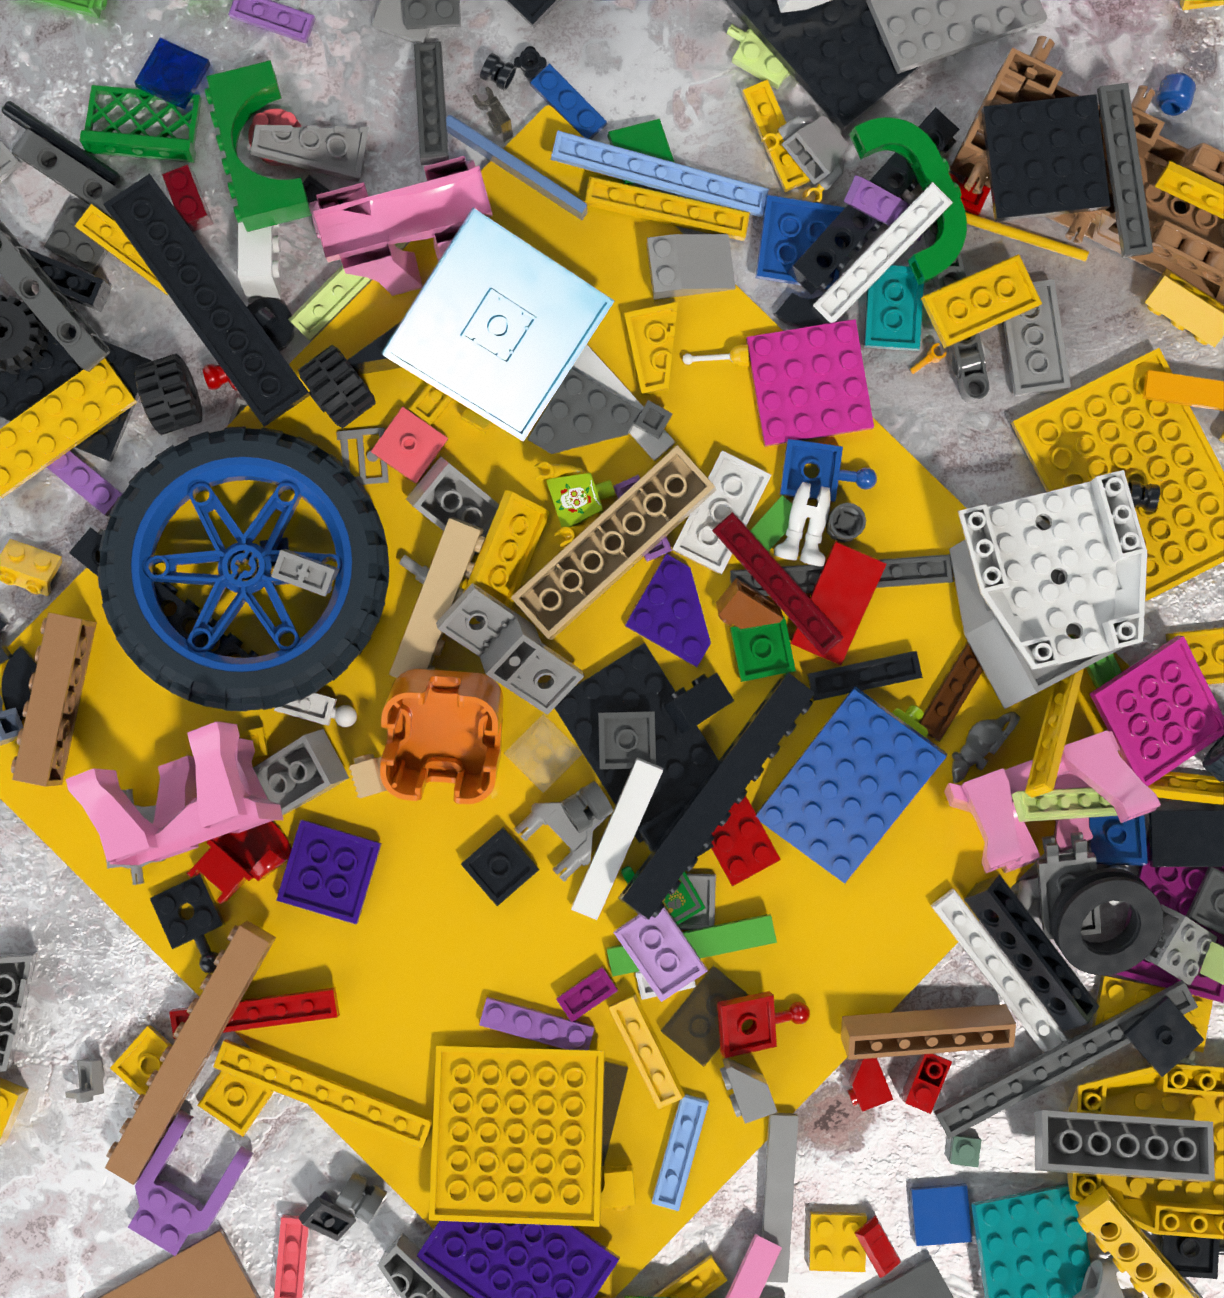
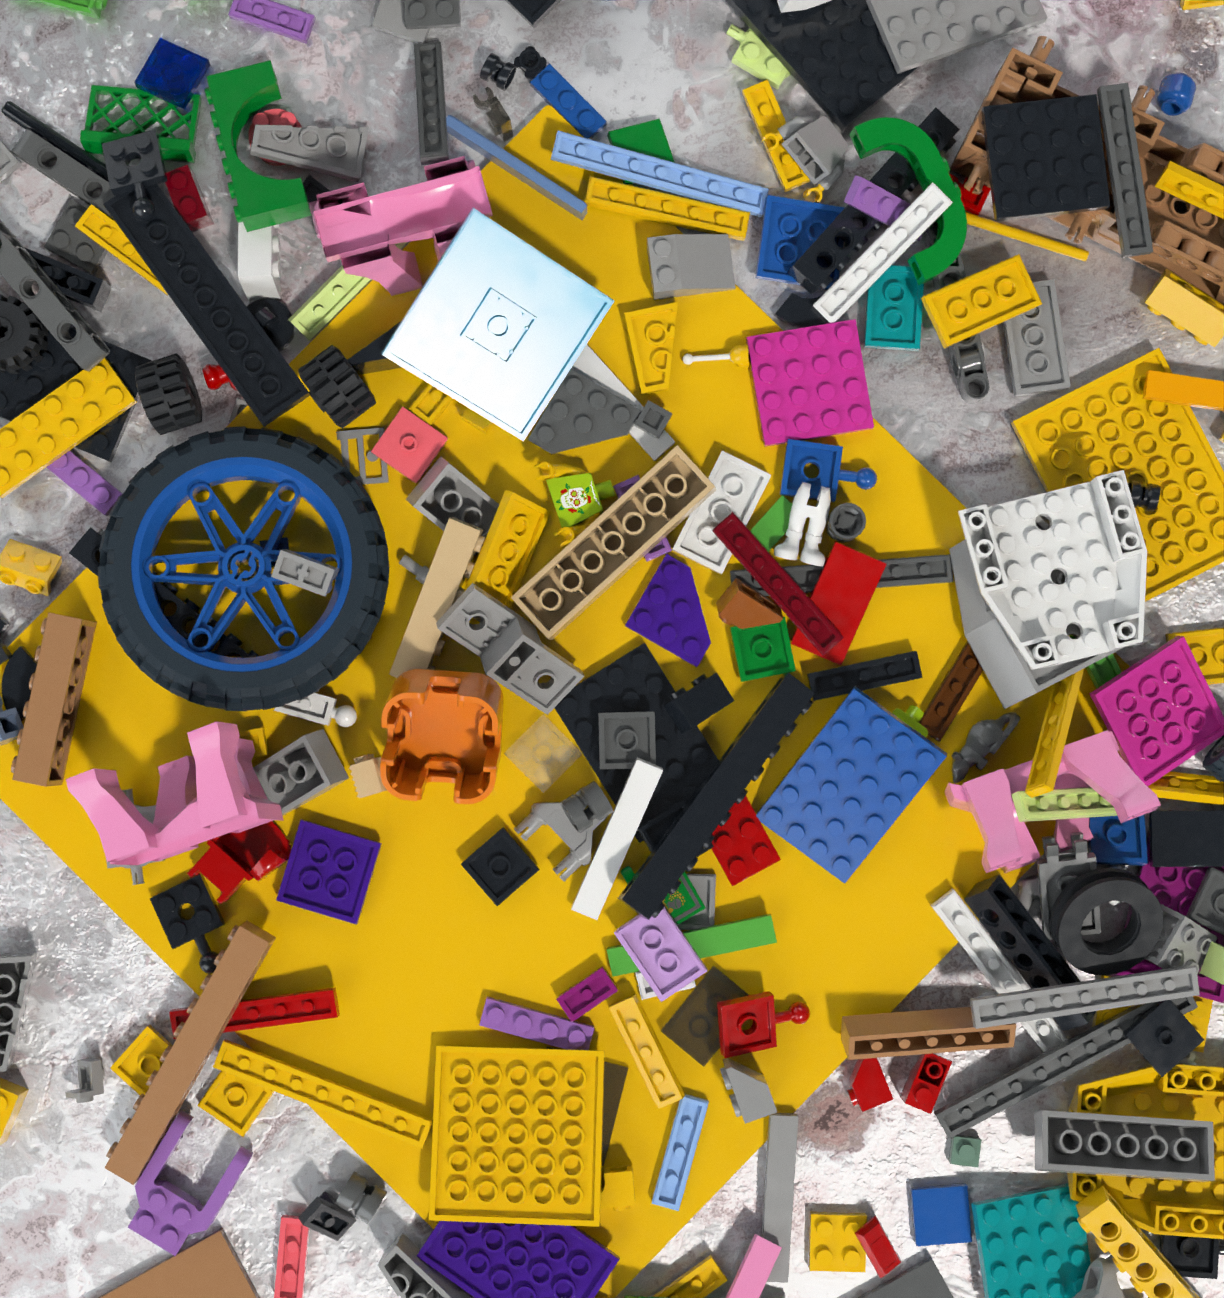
light orange hand [909,343,947,374] -> none
none -> black plate [102,129,168,220]
none -> light grey plate [970,965,1200,1029]

